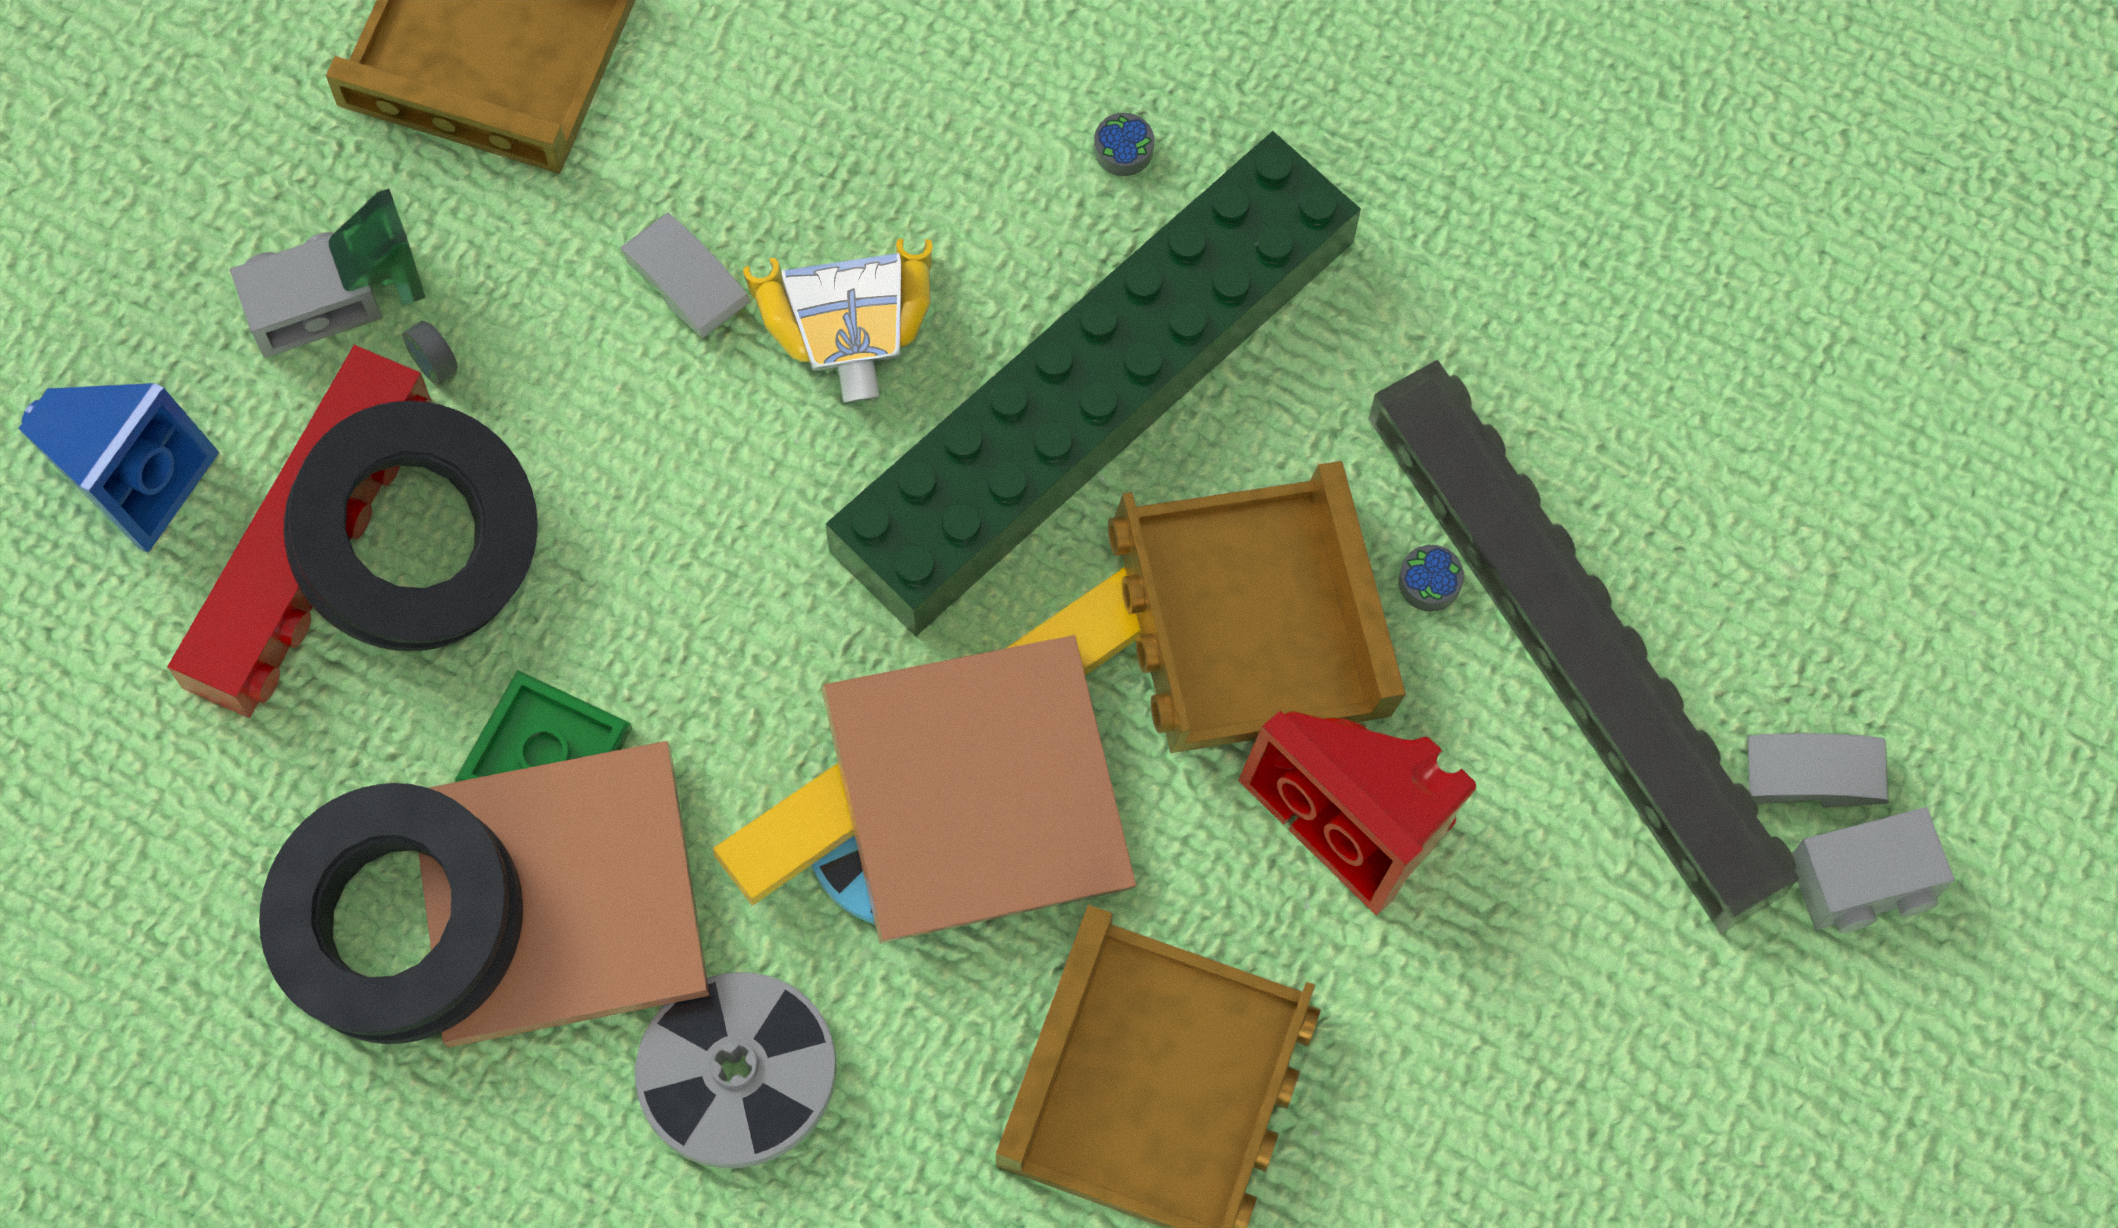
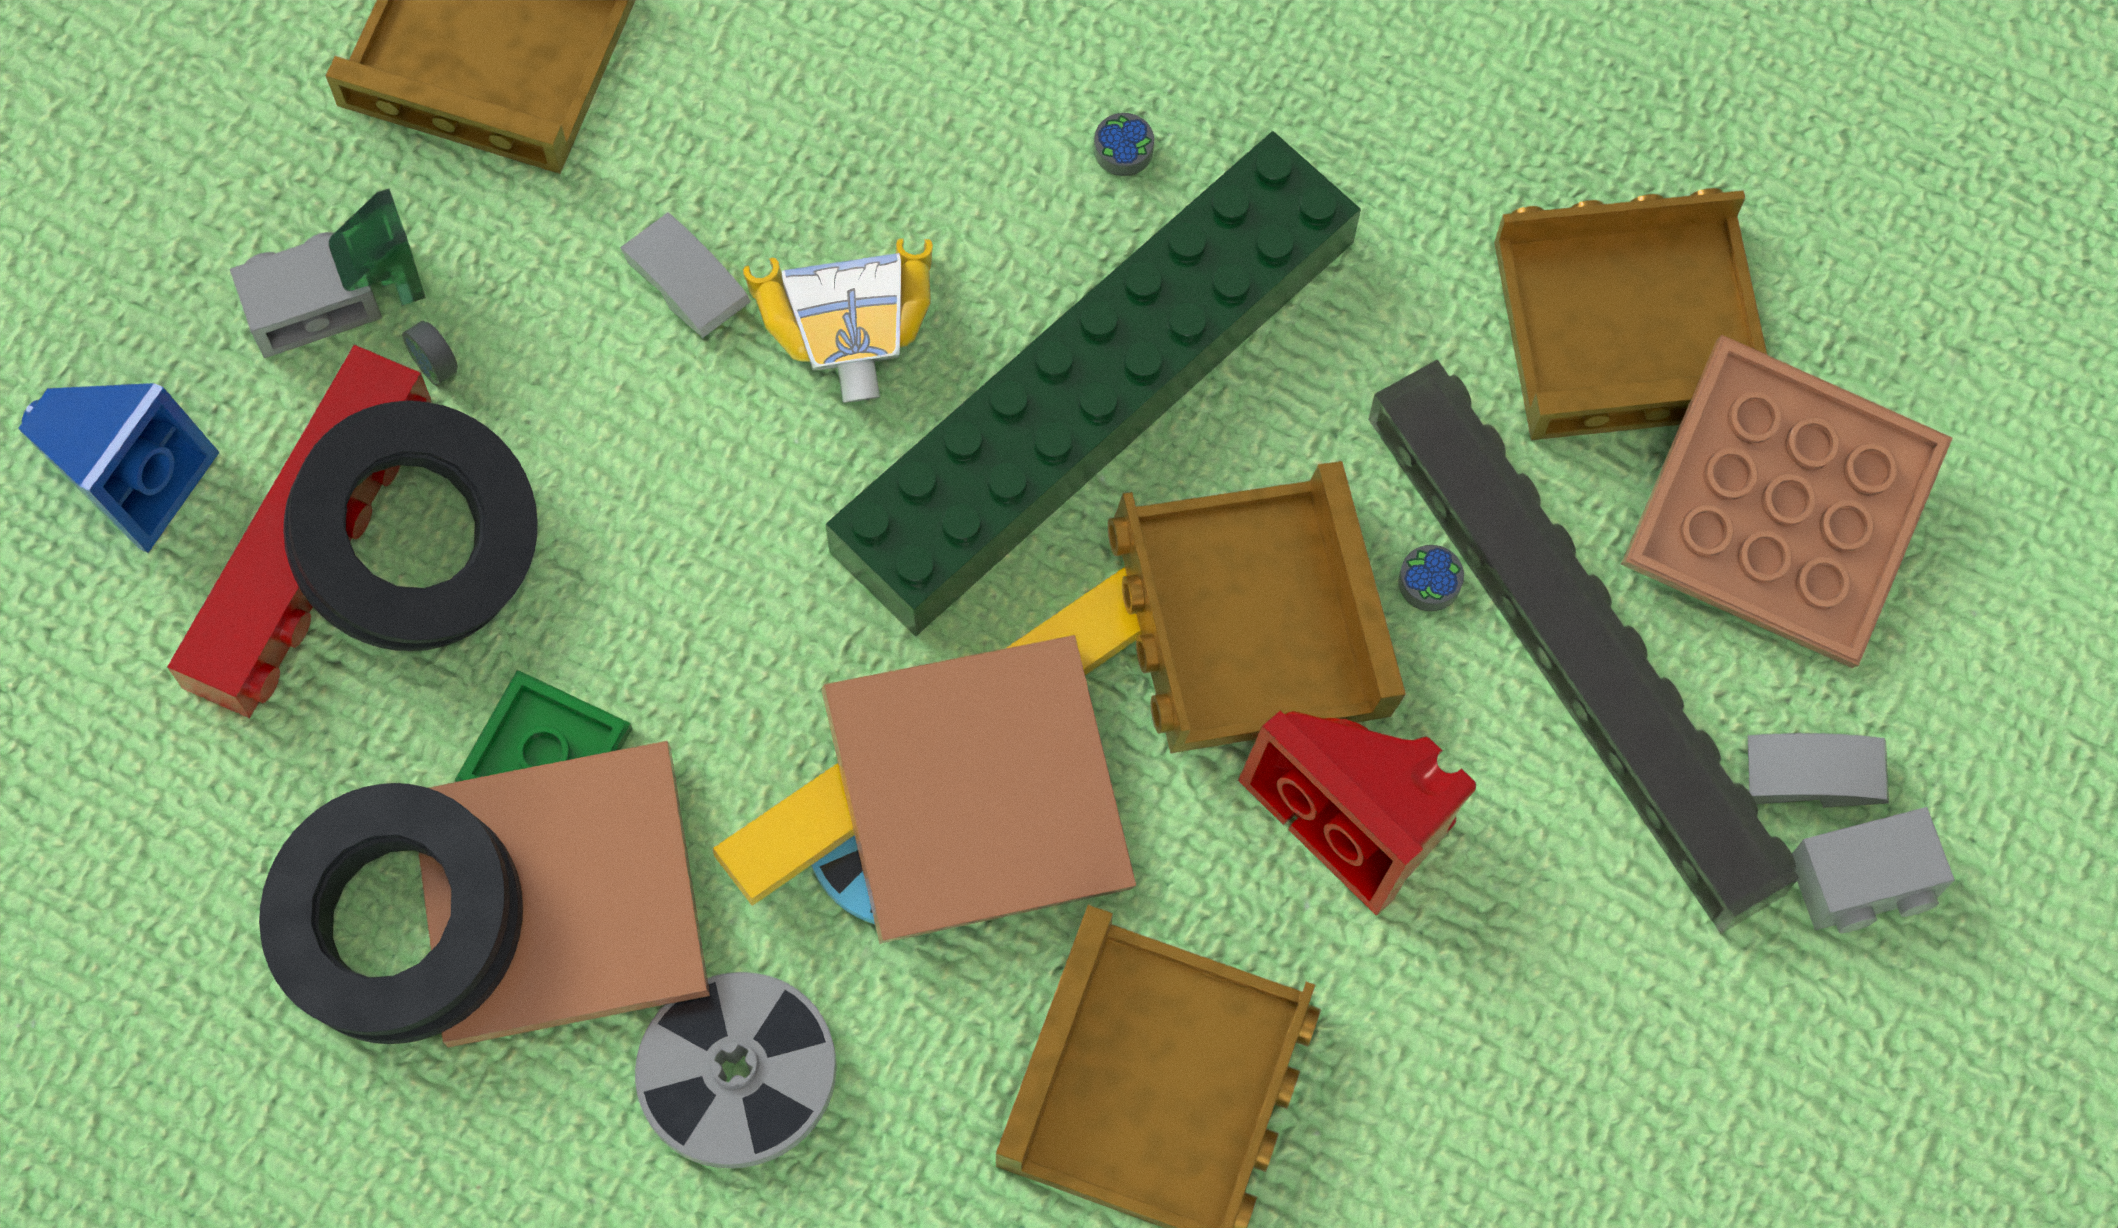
none -> pearl gold panel [1494,188,1767,440]
none -> nougat tile [1621,335,1952,668]

